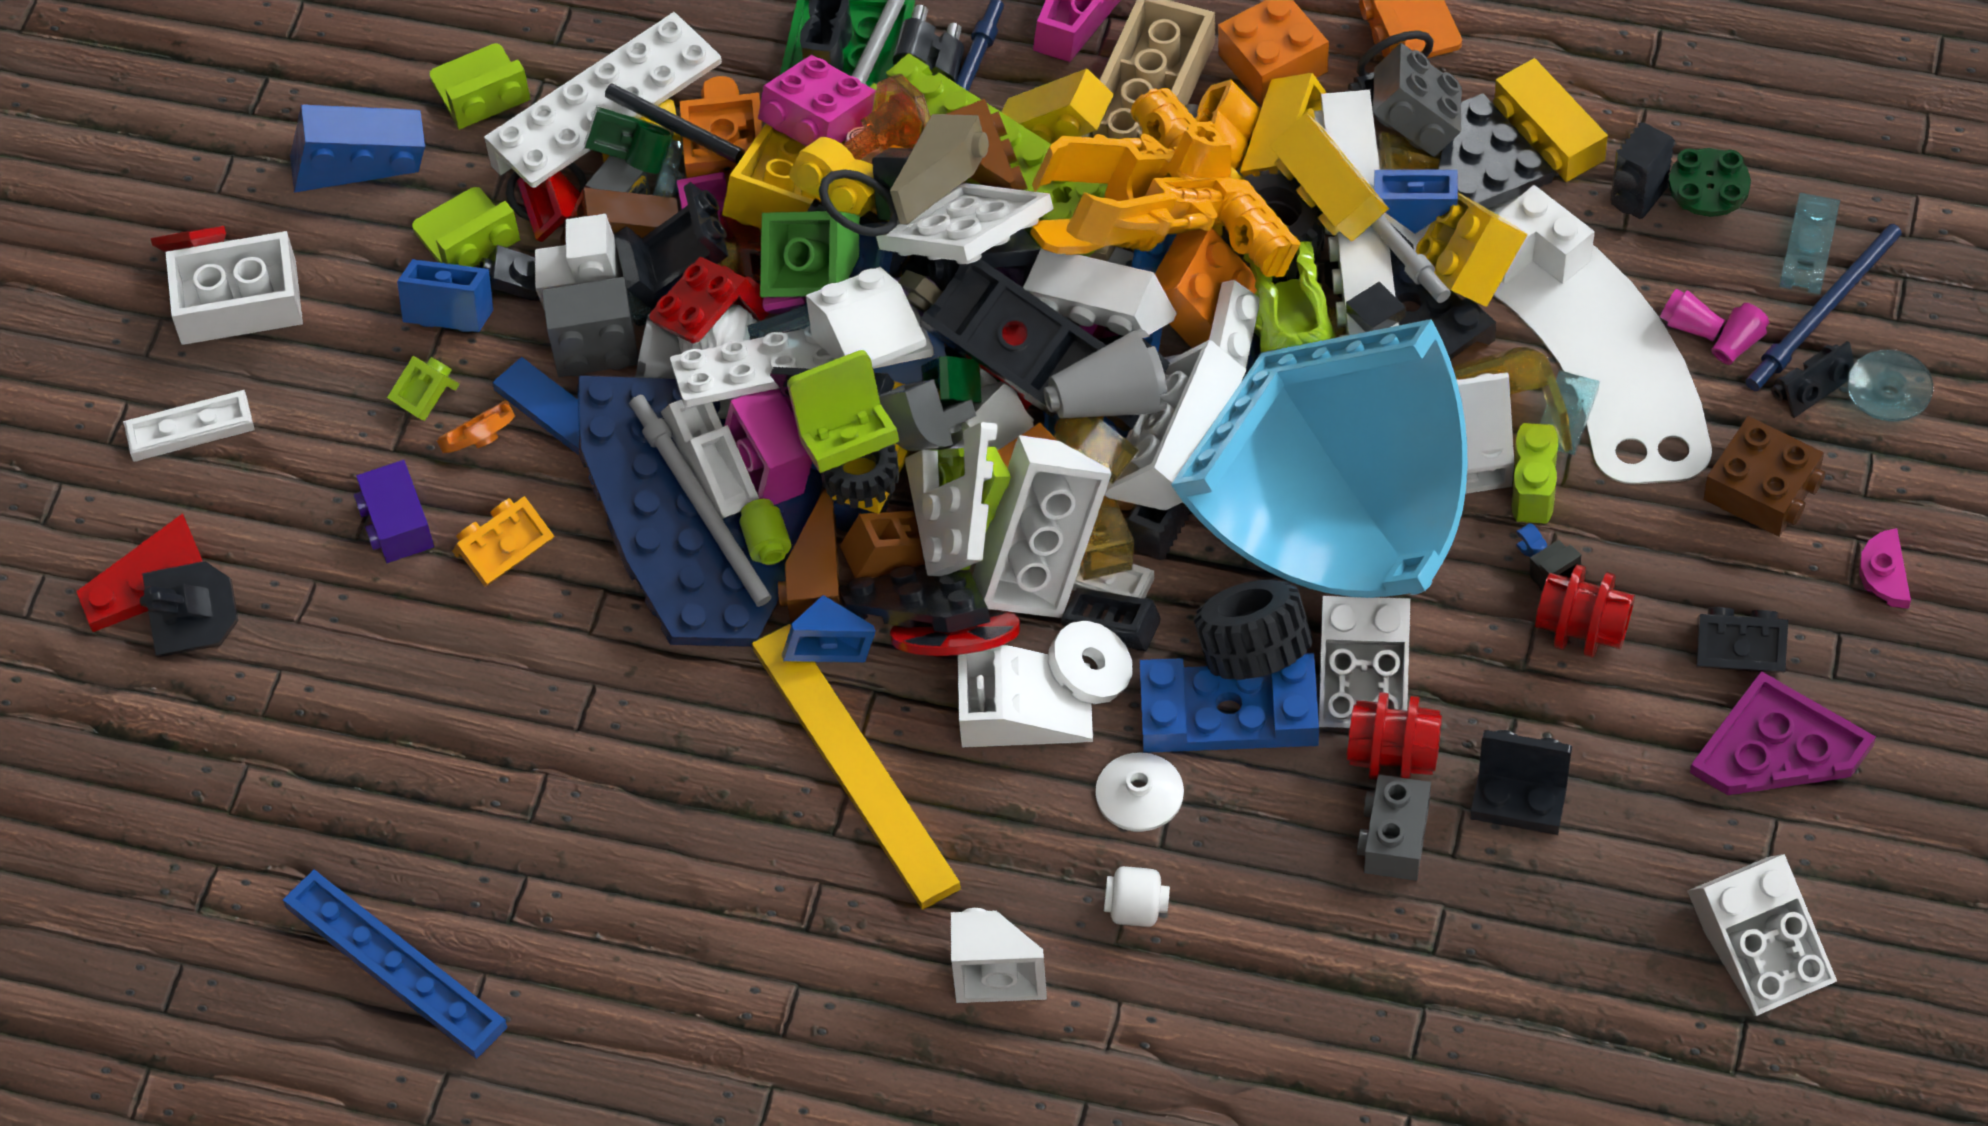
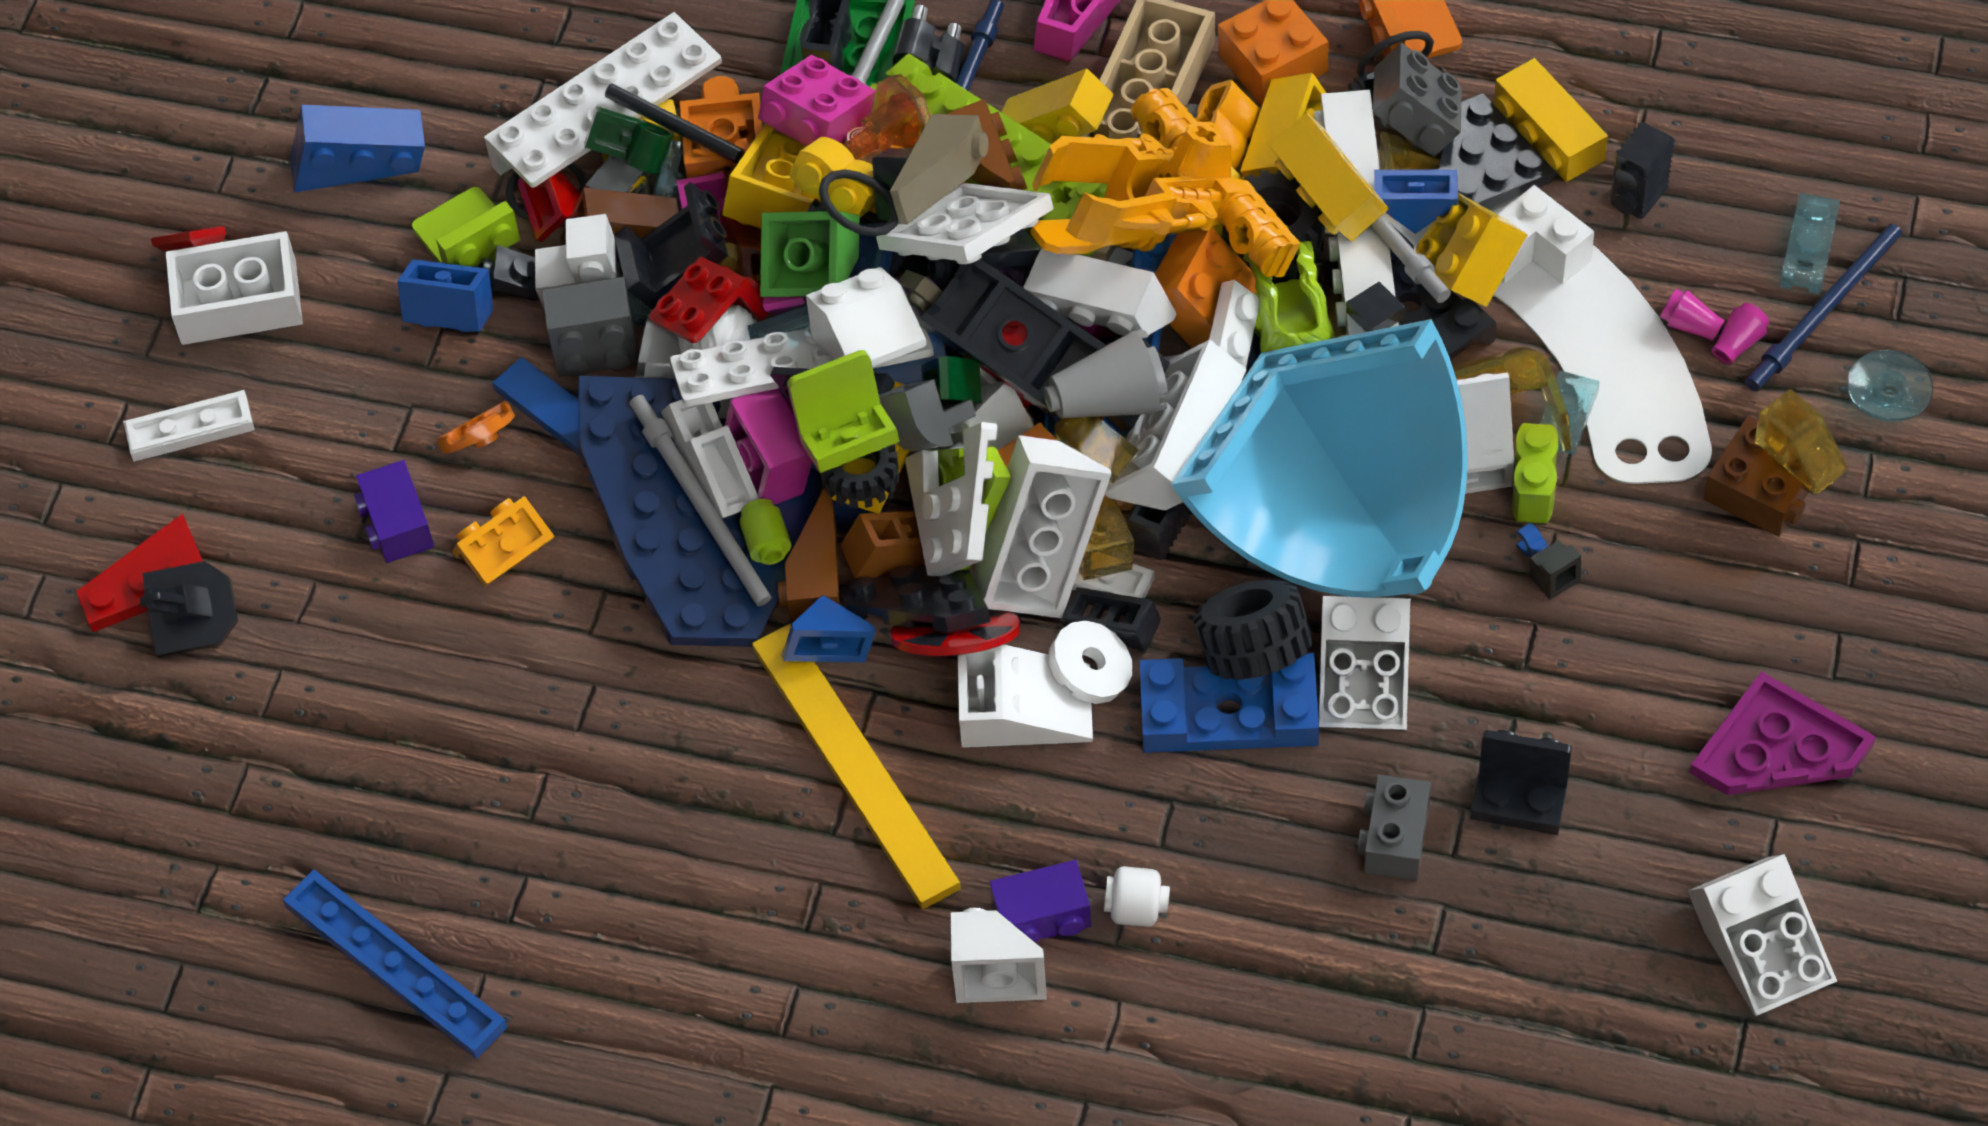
lime bracket [387,356,460,421] -> none
lime bracket [430,43,531,130] -> none
white dish [1096,752,1184,832] -> none
red piece [1347,692,1442,780] -> none
red piece [1535,564,1635,658] -> none
dark green plate [1668,148,1751,217] -> none
black bracket [1696,607,1788,673] -> none
black hinge [1771,341,1857,418] -> none
dark pink plate [1859,528,1911,609] -> none
none -> dark purple brick [989,860,1091,943]
none -> clear yellow slope [1755,389,1848,495]

